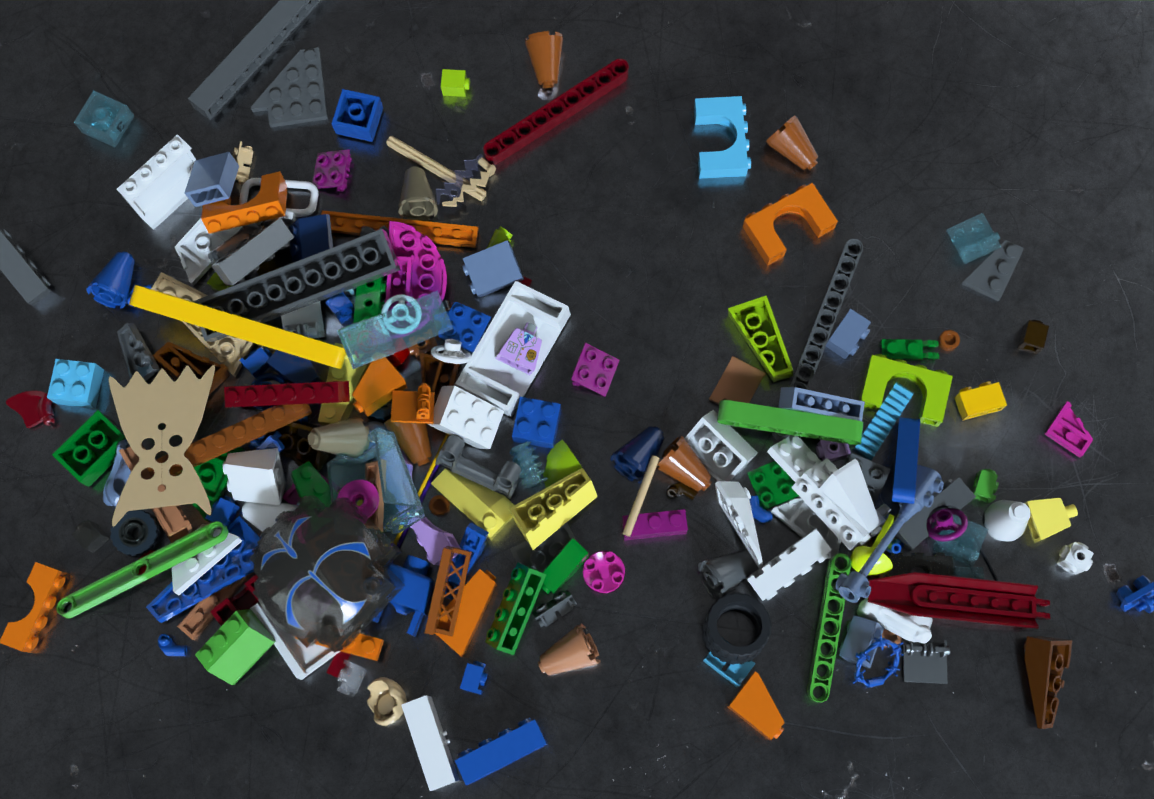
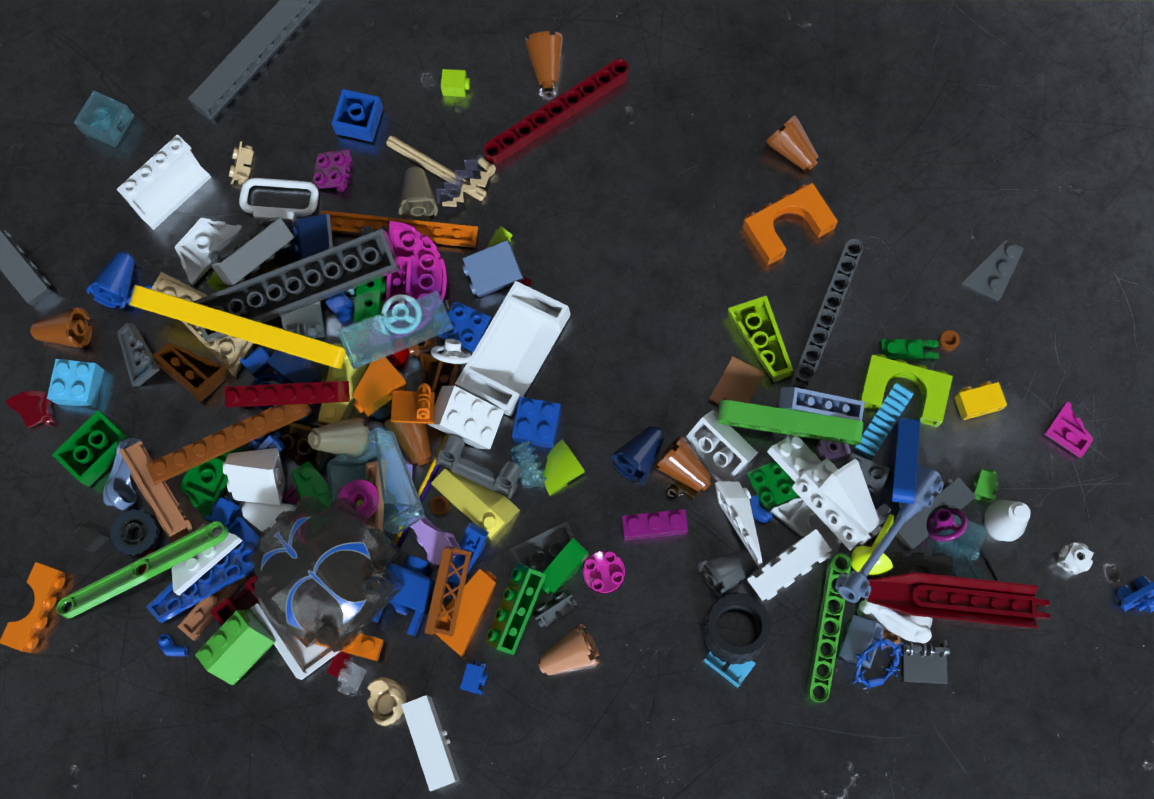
tan piece [109,365,215,527] -> none
sand blue brick [184,152,239,207] -> none
orange arch [201,171,287,234] -> none
dark grey wing [251,47,328,128] -> none
blue brick [454,718,548,785] -> none
lavender torso [495,323,542,375] -> none
light yellow wedge [509,468,598,550] -> none
magenta hinge [570,343,620,397] -> none
tan bar [622,455,660,537] -> none
medium azure arch [694,96,751,179] -> none
orange slope [727,671,784,740] -> none
sand blue brick [826,309,871,360] -> none
blue arm [886,539,904,554] -> none
clear light blue hinge [946,213,1001,264] -> none
dark brown brick [1018,320,1049,354] -> none
light yellow torso [1024,498,1078,543] -> none
reddish brown wedge [1024,636,1072,729] -> none
none -> dark orange cone [30,308,92,348]

